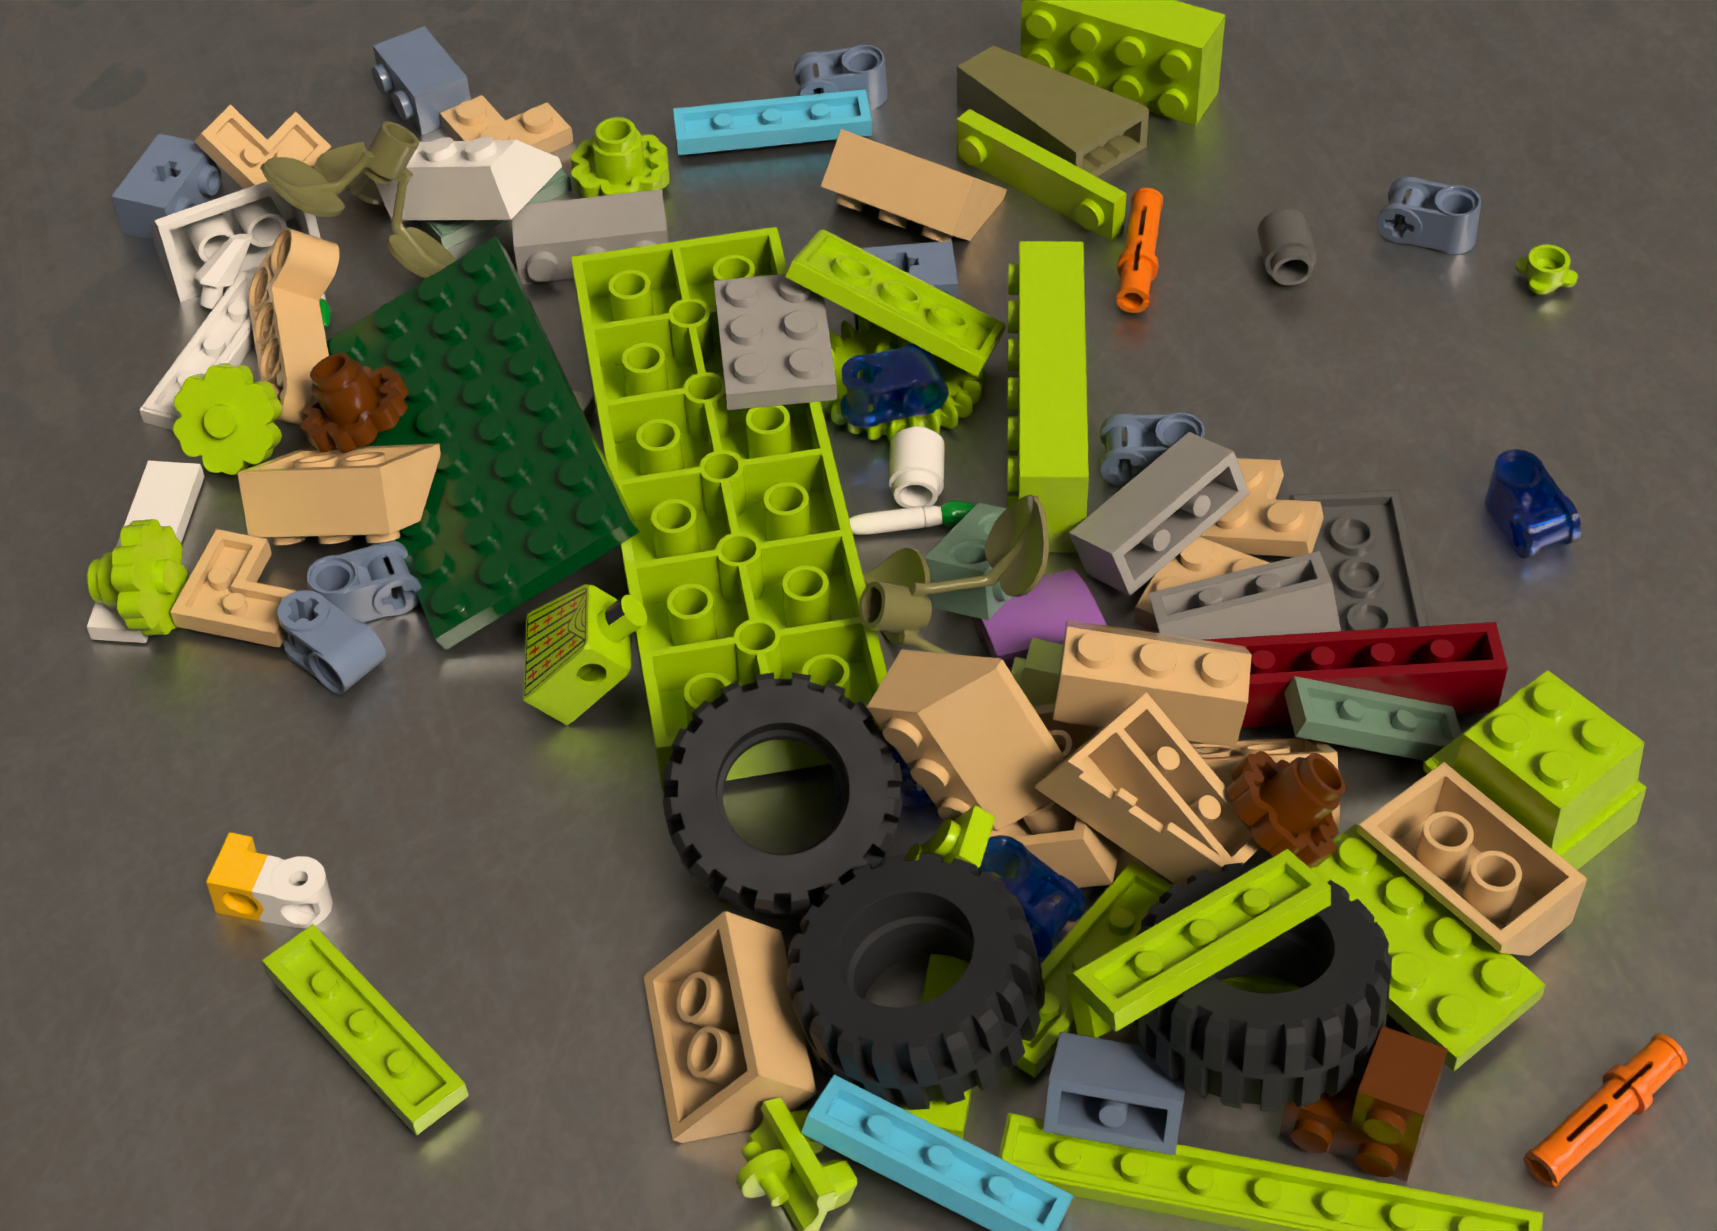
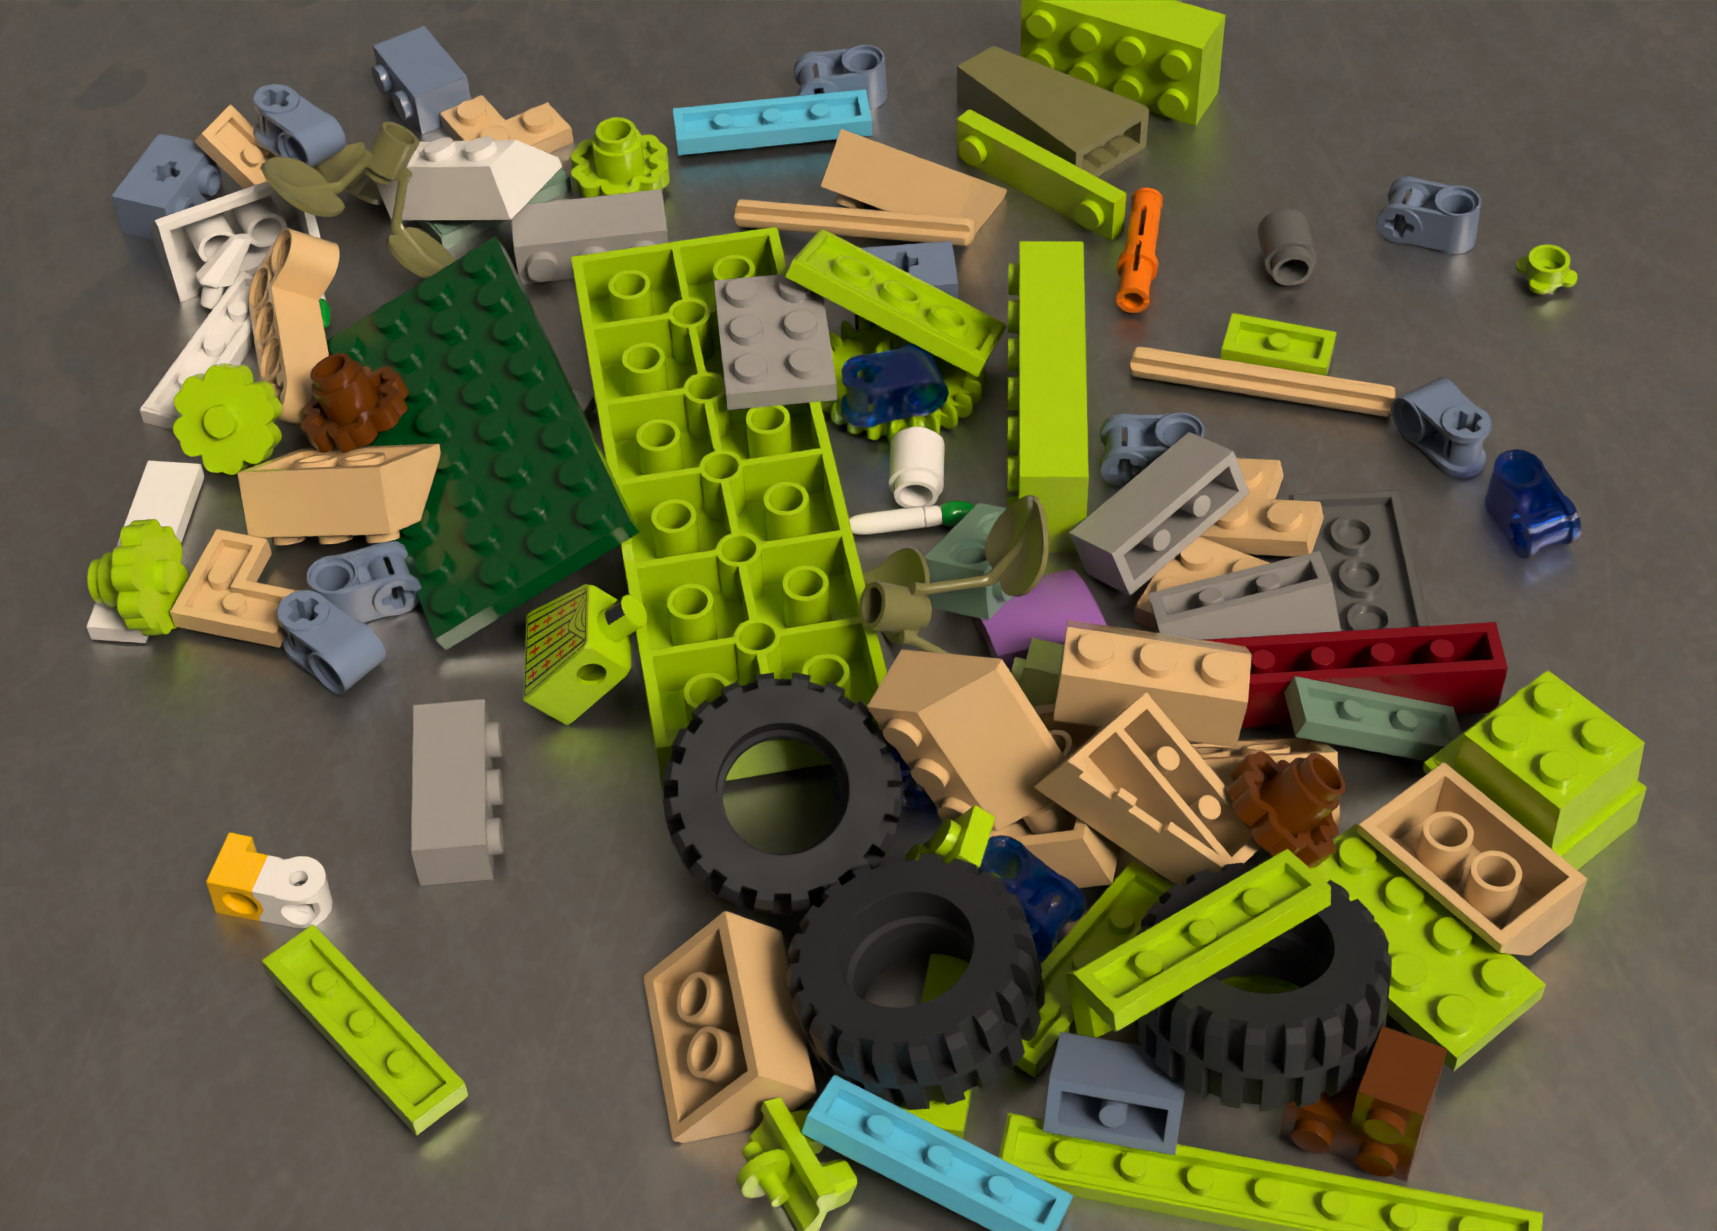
orange pin [1523,1033,1687,1188] -> none
none -> sand blue piece [253,84,346,168]
none -> light grey brick [411,699,504,886]
none -> tan axle [734,199,975,246]
none -> tan axle [1130,346,1396,417]
none -> lime plate [1220,313,1337,376]
none -> sand blue piece [1391,377,1492,478]

